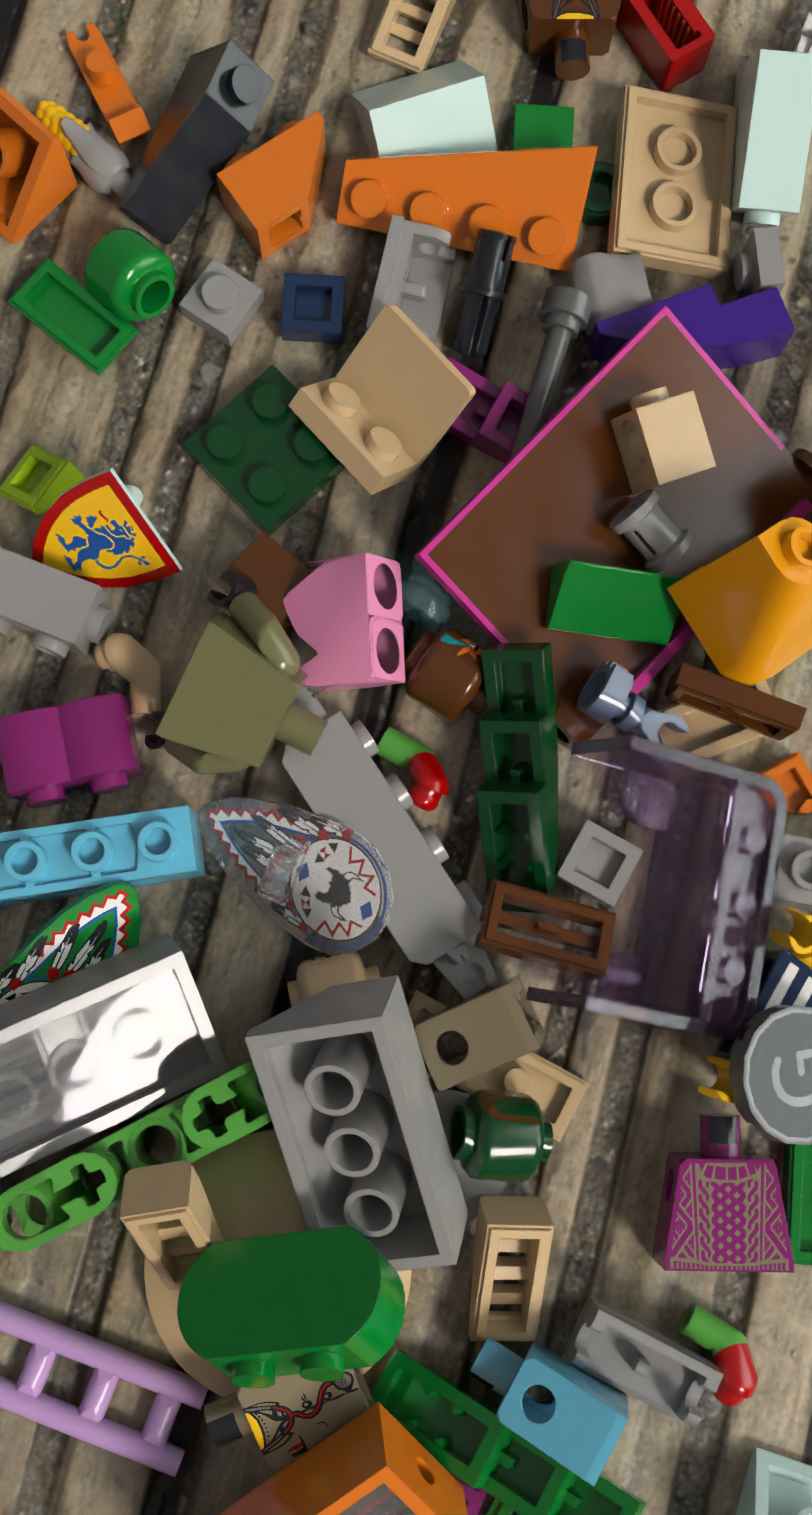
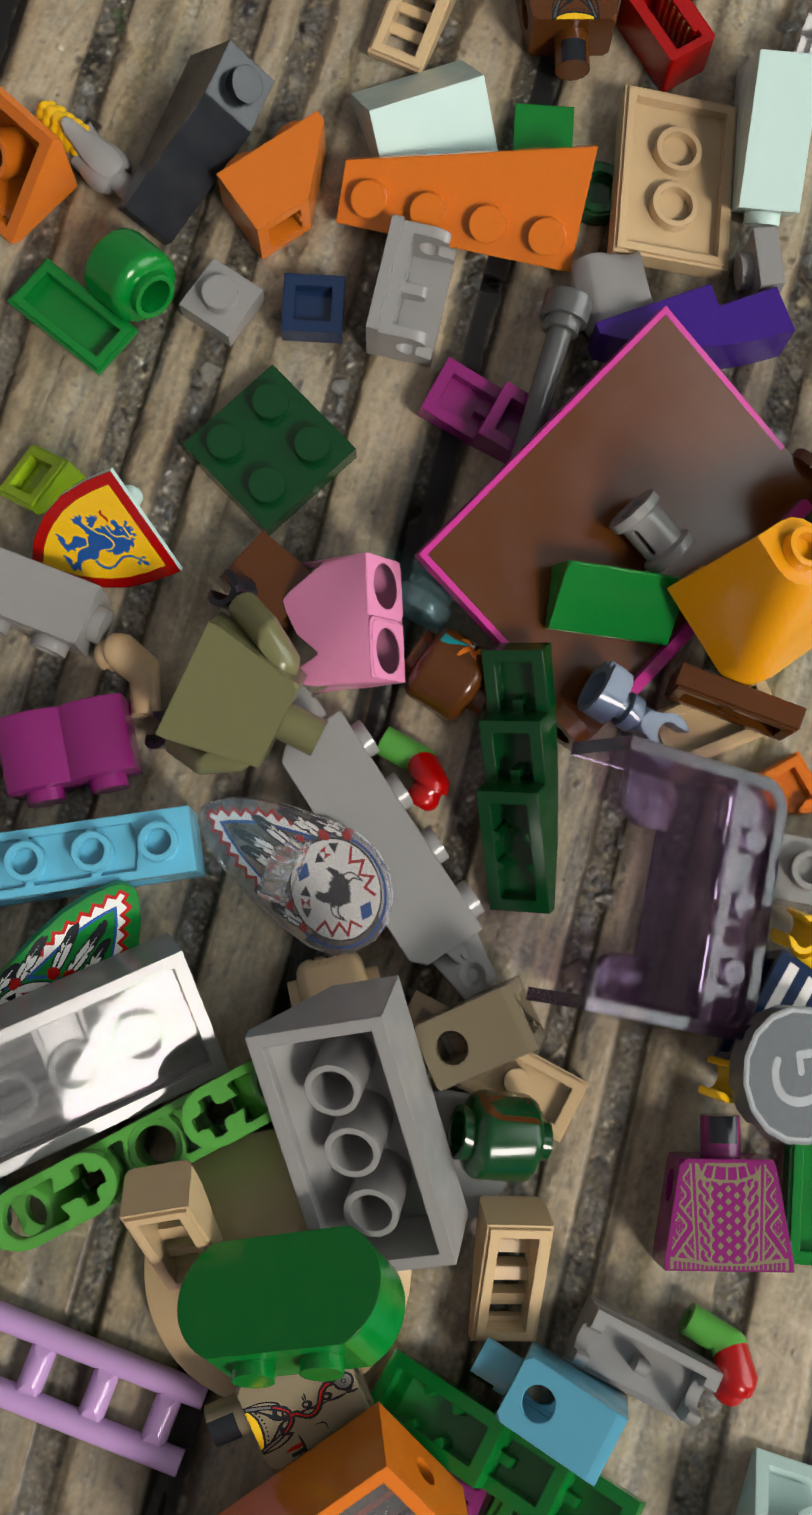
orange piece [66,22,152,147] -> none
tan bracket [288,304,476,495] -> none
black axle [454,228,517,358] -> none
reddish brown tile [474,879,616,981] -> none
light grey plate [556,819,644,908] -> none
tan brick [610,386,716,494] -> none

